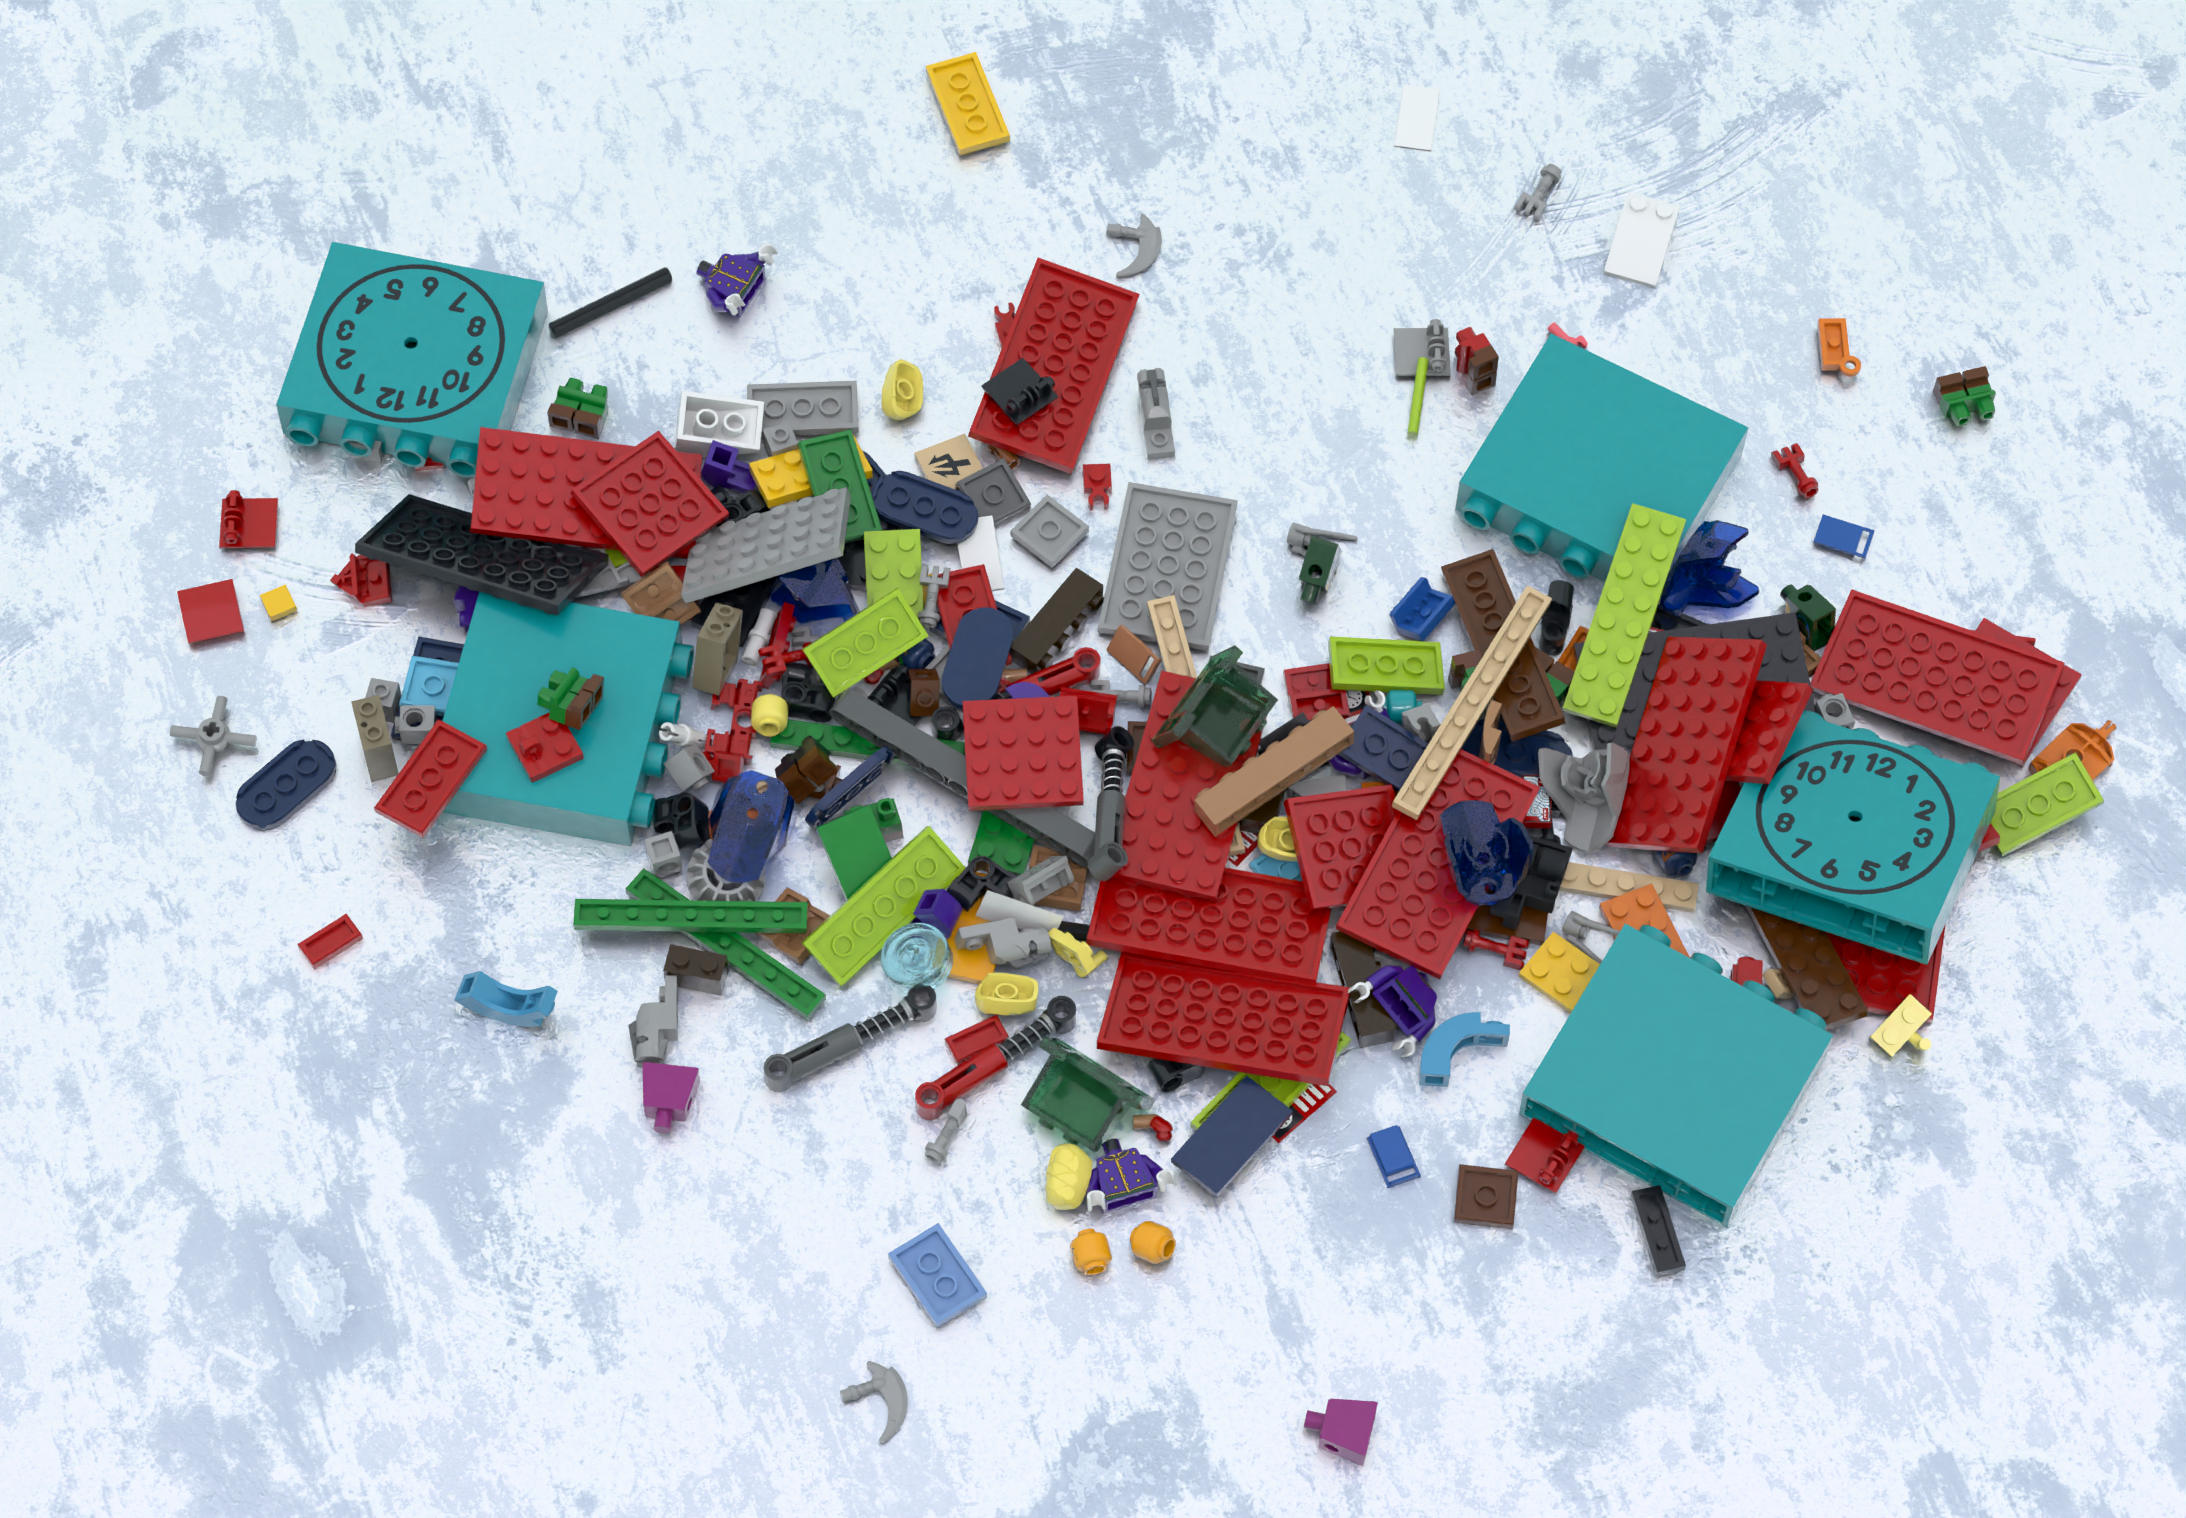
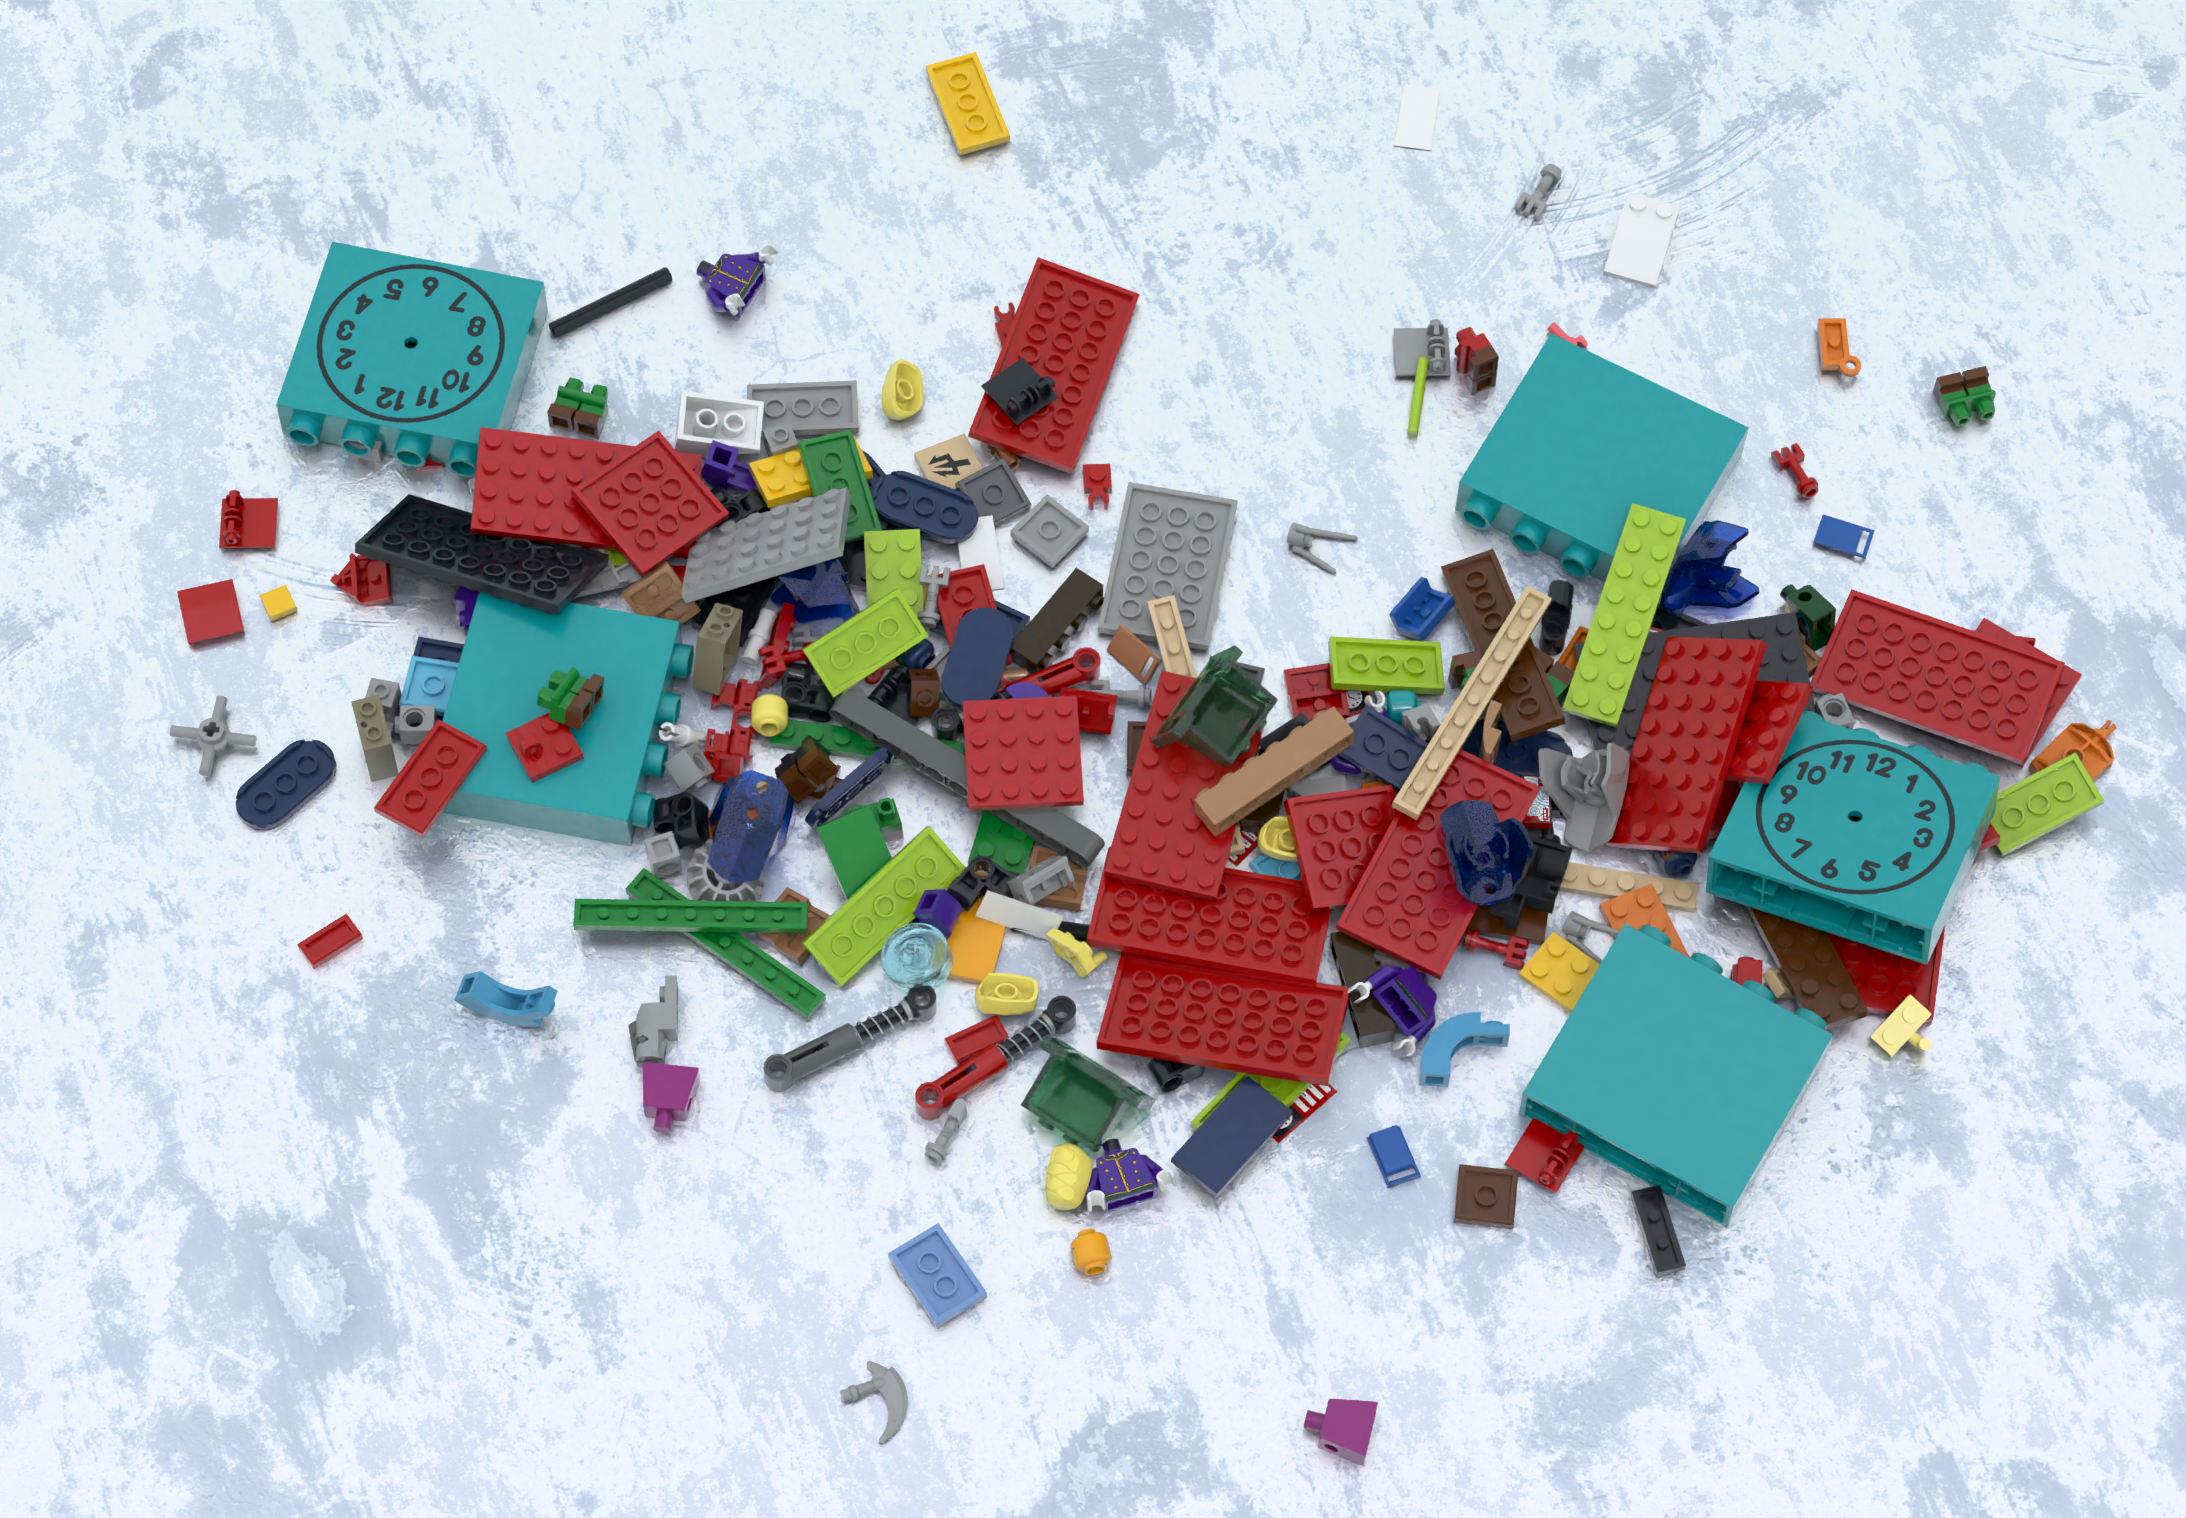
dark brown brick [663,944,729,996] -> none
light grey plate [954,917,1052,969] -> none
dark grey piece [1088,726,1134,881] -> none
light grey piece [1106,214,1162,278] -> none
light orange head [1130,1221,1176,1264] -> none
arm [1133,1114,1173,1141] -> none
light grey plate [1137,368,1175,460] -> none
dark green torso [1299,536,1342,605] -> none

